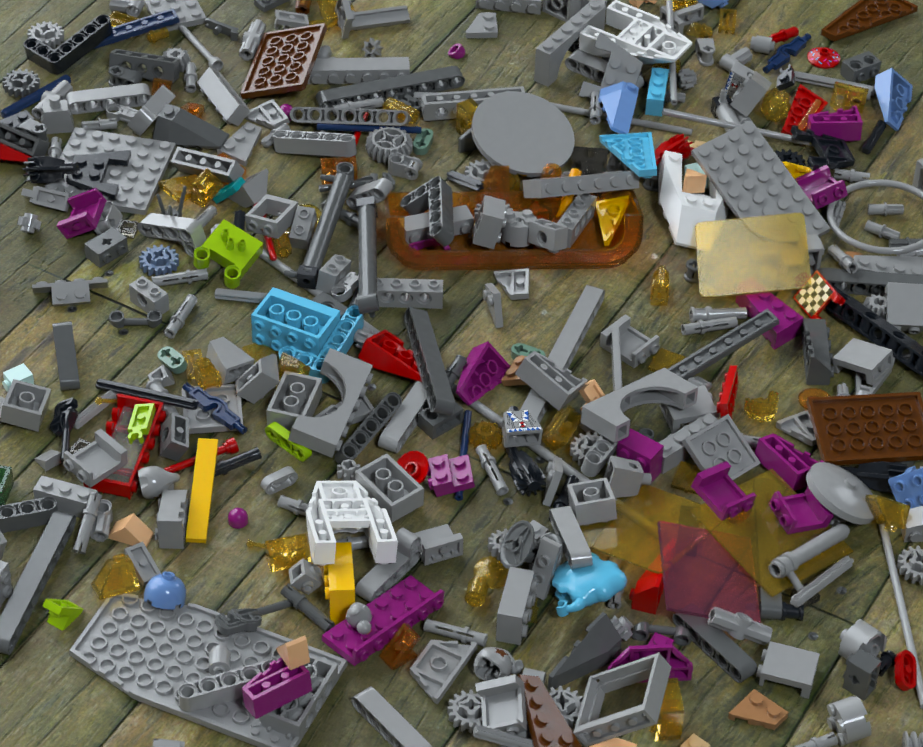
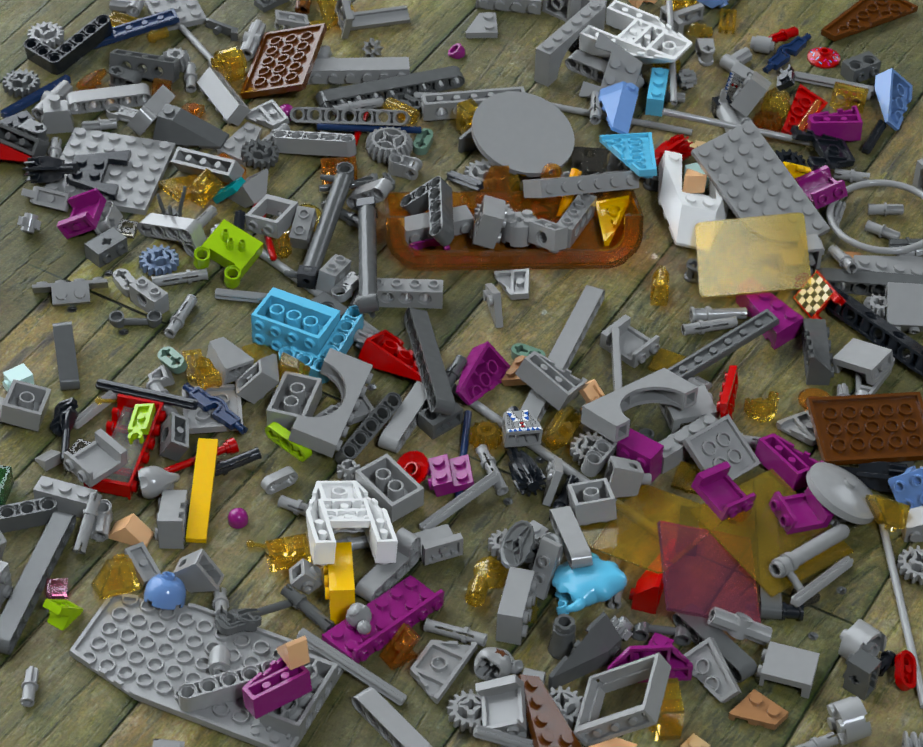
none -> light grey axle [20,666,39,707]
none -> clear pink tile [46,578,68,599]
none -> clear orange piece [76,69,107,90]
none -> light grey beam [113,268,136,297]
none -> light grey torso [172,549,224,593]
none -> clear yellow brick [211,45,248,83]
none -> light grey pin [213,587,229,618]
none -> dark grey gear [241,138,279,170]
none -> light grey axle [297,628,407,706]
none -> light grey axle [419,471,500,531]
none -> dark grey plant [548,614,576,660]
none -> light grey wing [684,637,741,703]
none -> clear orange gear [753,109,783,132]

